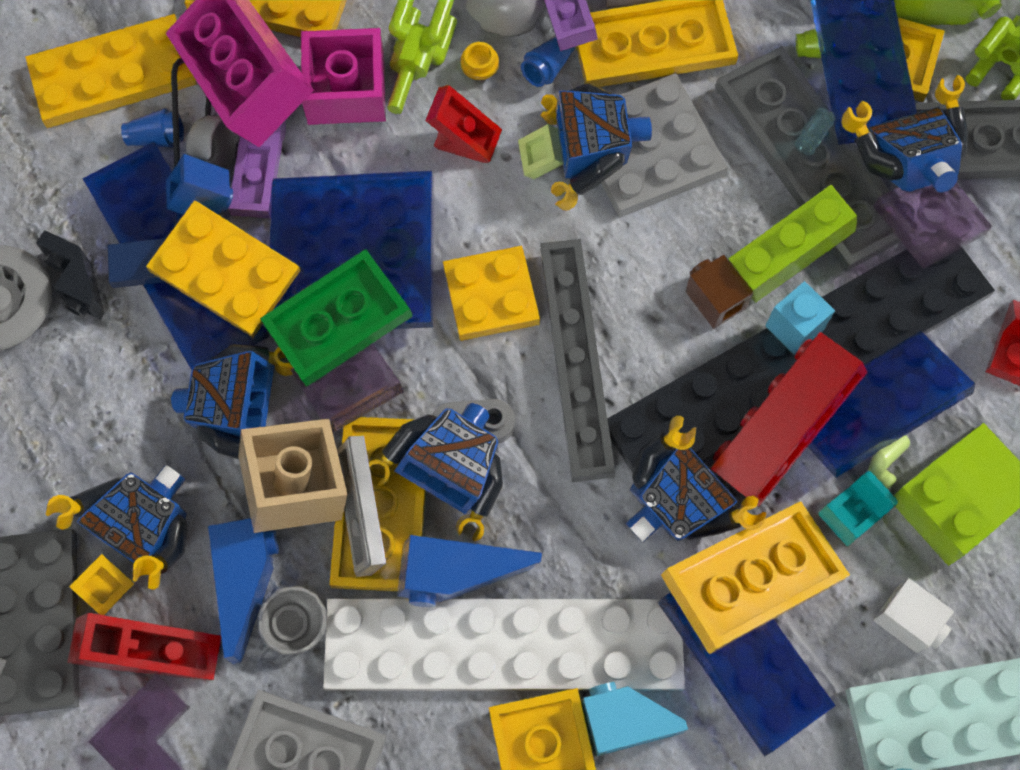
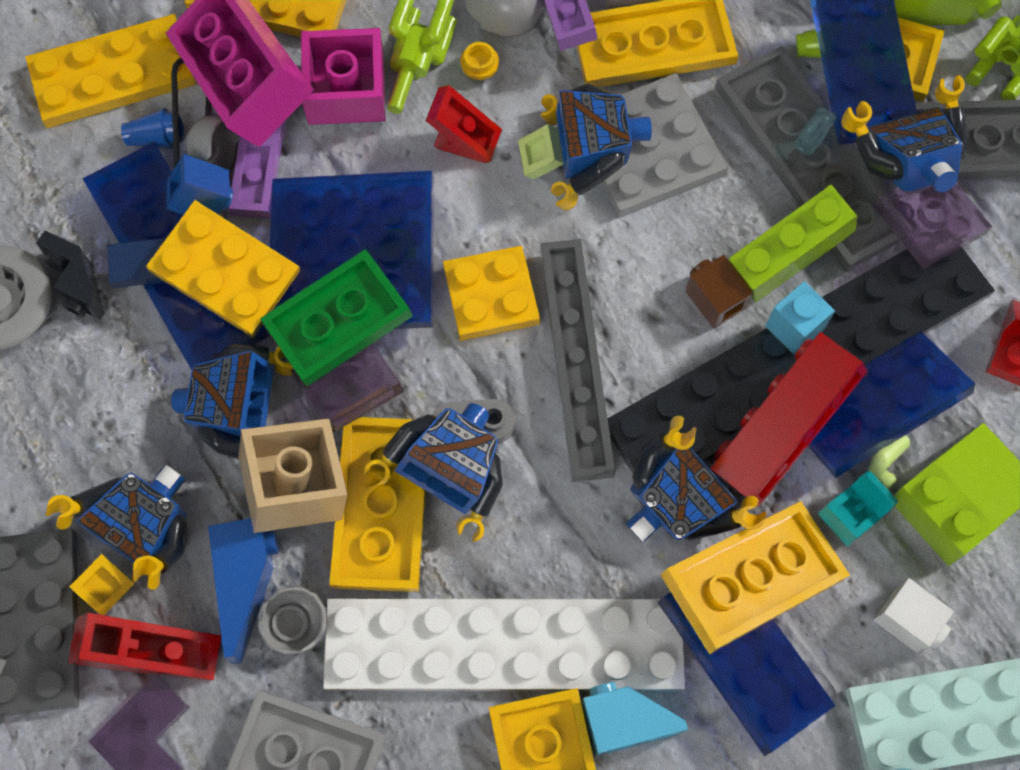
light grey tile [337,436,386,577] -> none
blue slope [397,535,542,607] -> none
blue cone [521,37,575,87] -> none

